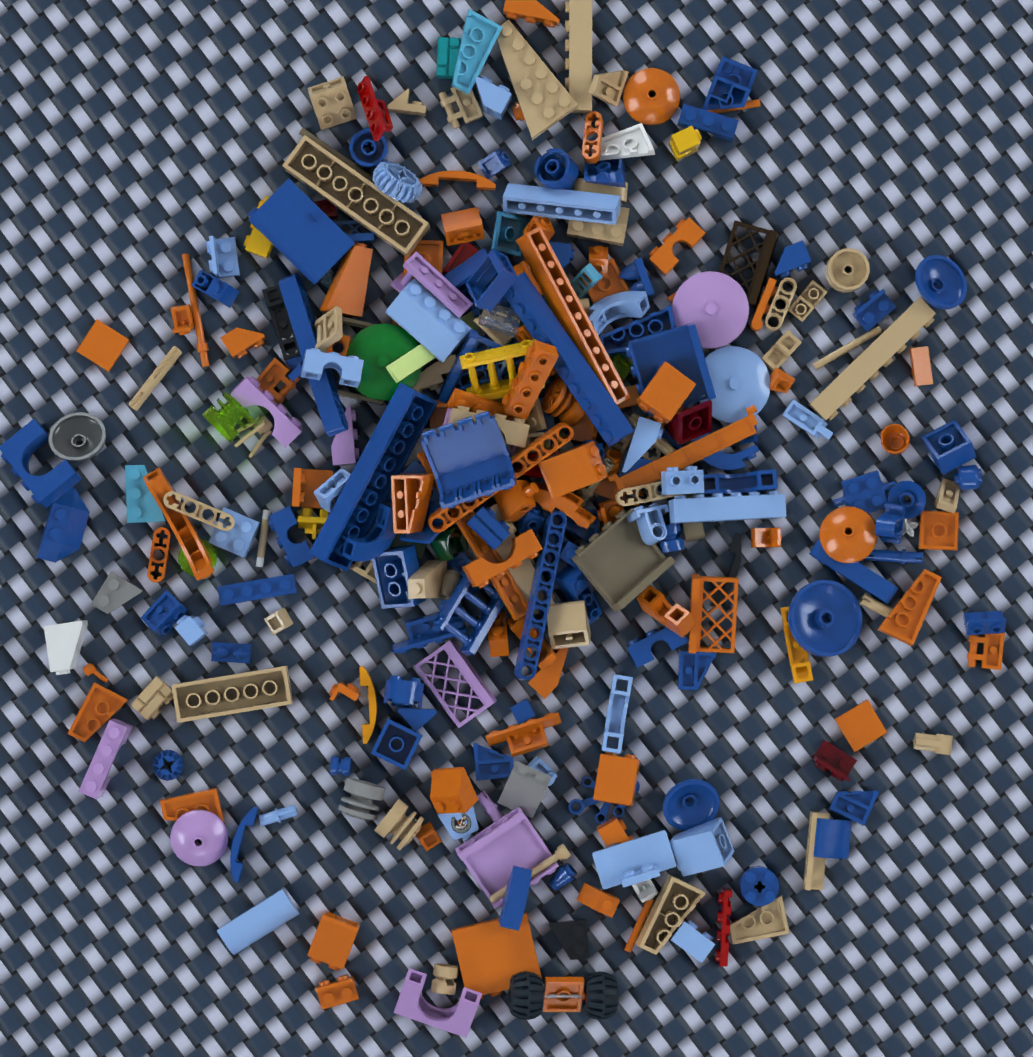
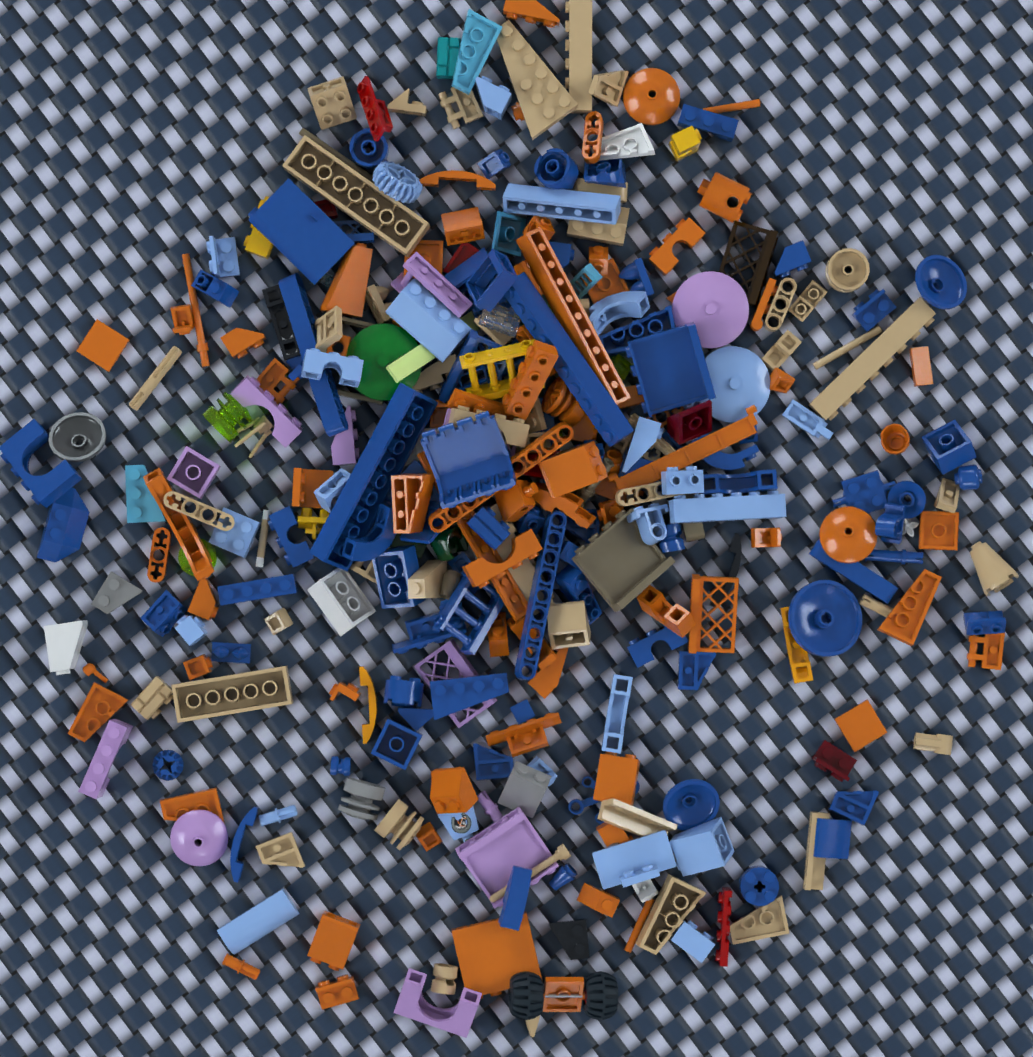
orange panel [636,361,696,424] -> none
blue slope [702,56,758,111] -> none
none -> lavender brick [167,446,221,499]
none -> orange bracket [183,654,213,680]
none -> orange slope [187,578,219,620]
none -> orange axle [222,953,260,980]
none -> tan wing [256,832,305,868]
none -> white slope [307,568,376,637]
none -> tan tile [365,284,391,324]
none -> blue wedge [430,672,509,720]
none -> tan slope [525,1015,540,1037]
none -> tan fence [597,798,677,837]
none -> orange cylinder [697,172,752,223]
none -> tan cone [970,541,1019,597]

